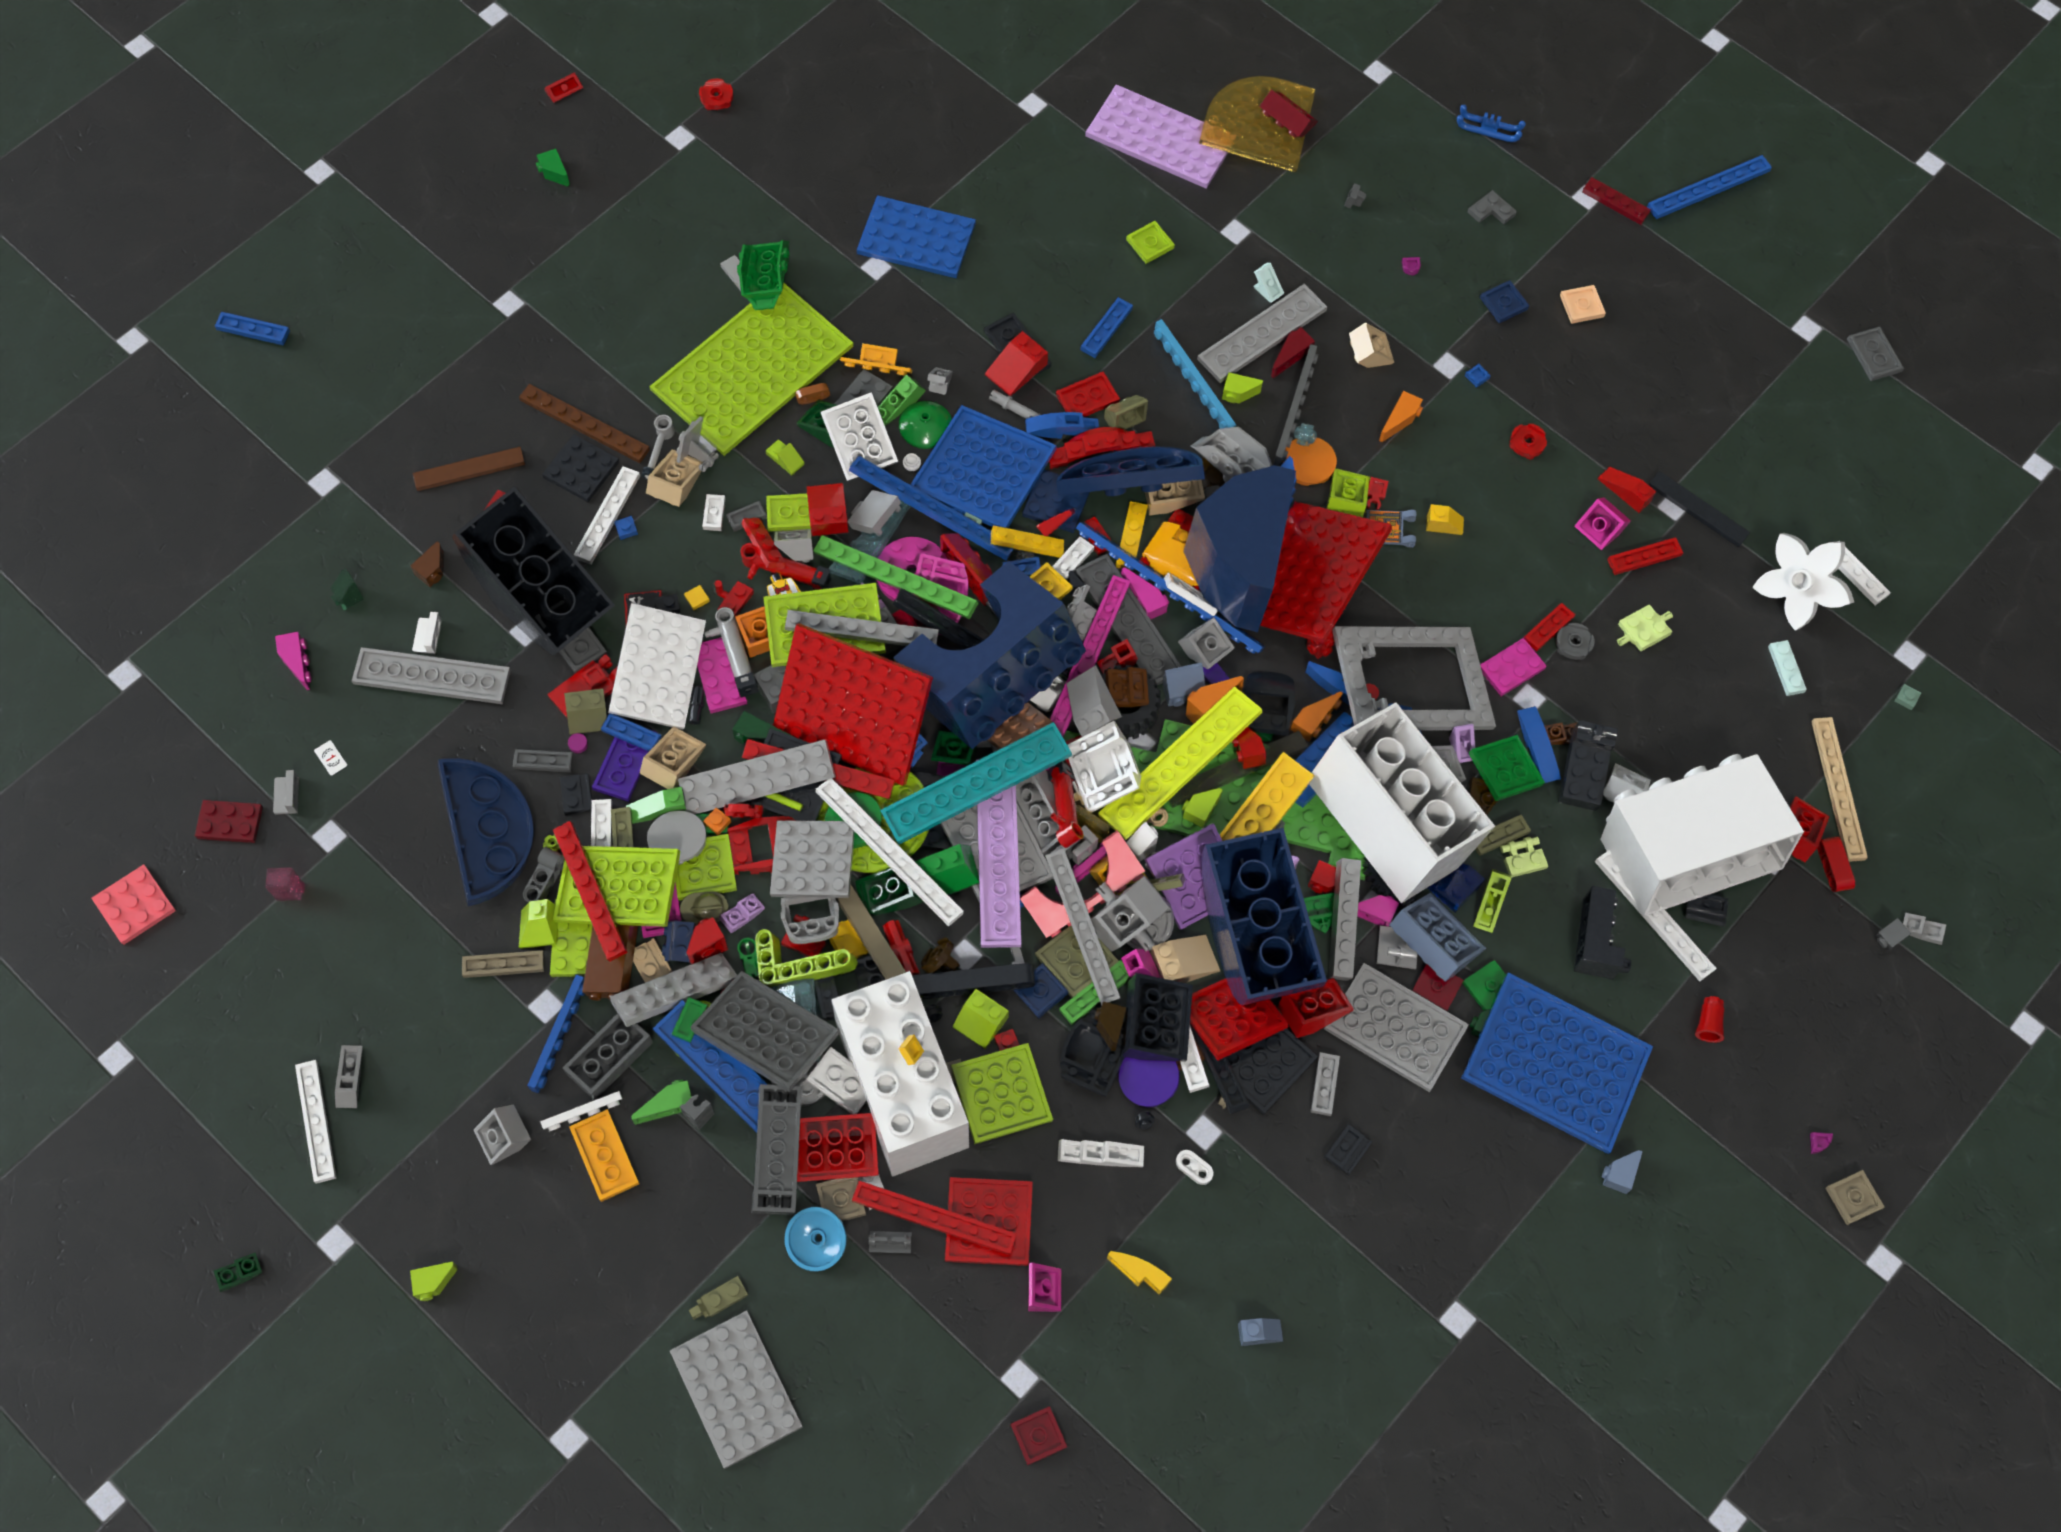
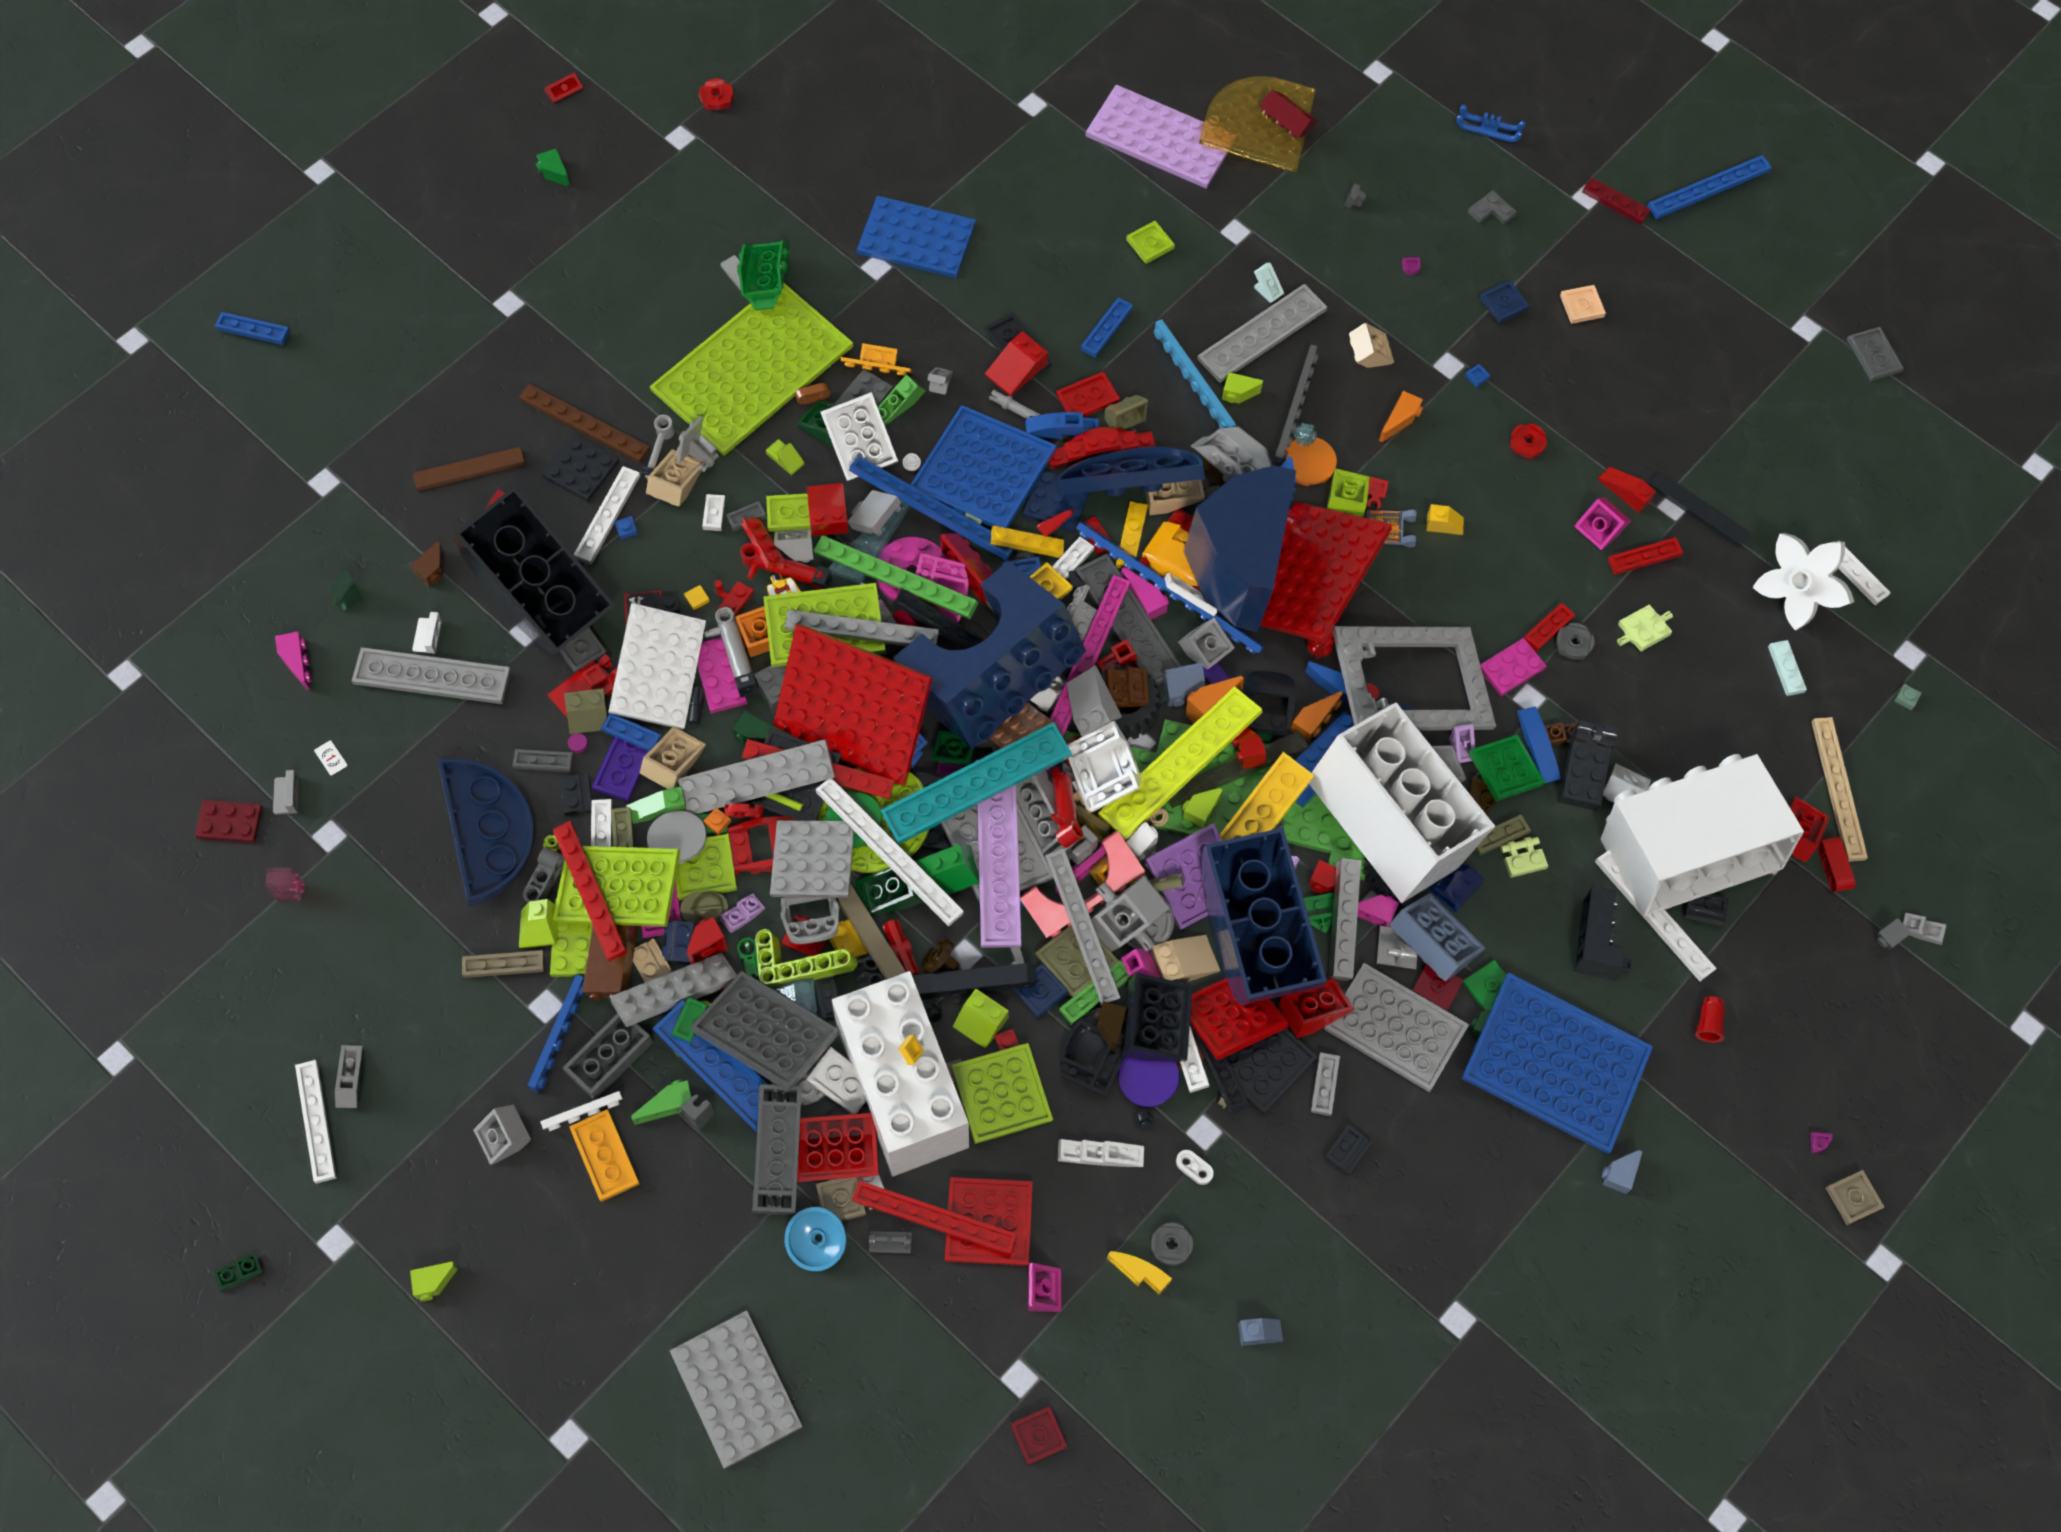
coral plate [91,864,176,945] -> none
olive hinge [689,1276,748,1320] -> none
green dish [899,401,952,449] -> none
dark red slope [1271,327,1315,379] -> none
lime slope [1473,869,1512,933] -> none
none -> dark grey plate [1151,1223,1193,1266]

